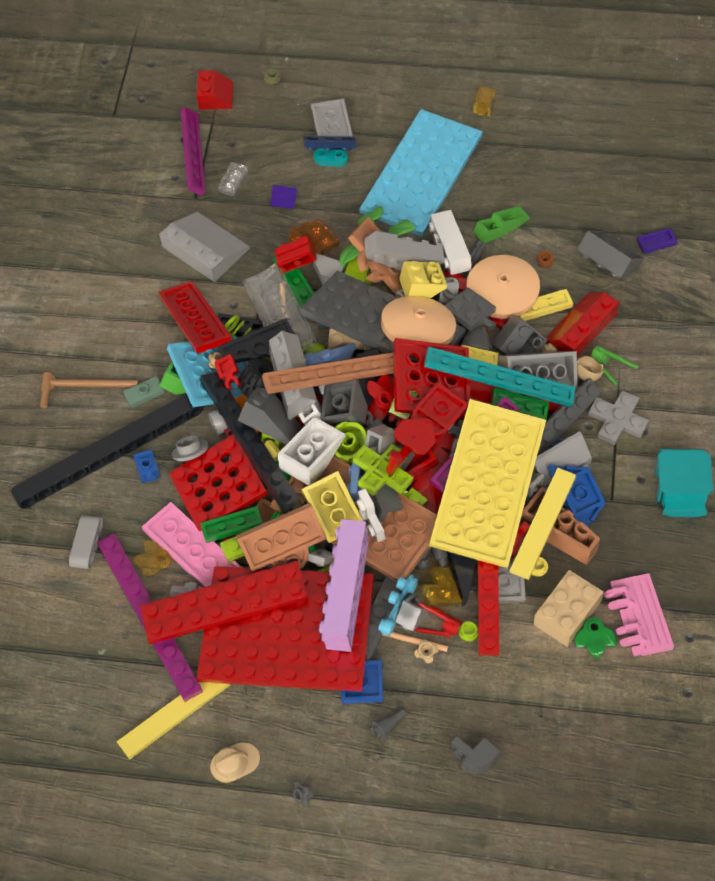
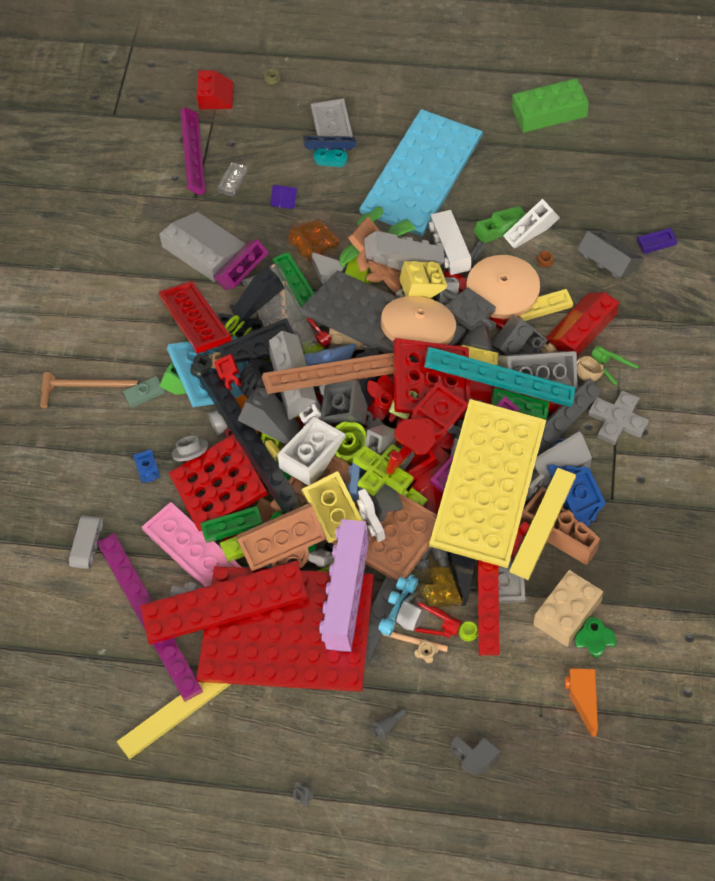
black beam [11,394,203,509] -> none
clear yellow plate [132,540,172,577] -> none
tan piece [210,742,260,783] -> none
red brick [274,236,317,273] -> none
blue plate [341,660,383,704] -> none
clear yellow brick [474,87,496,116] -> none
light yellow plate [532,557,548,577] -> none
bright pink hinge [604,573,674,656] -> none
teal piece [655,449,713,517] -> none
none -> pearl dark grey wheel [190,354,212,378]
none -> magenta brick [214,239,269,290]
none -> black slope [232,266,285,322]
none -> red plate [307,318,332,348]
none -> white slope [503,199,560,249]
none -> bright green brick [512,78,589,133]
none -> orange slope [565,669,598,736]

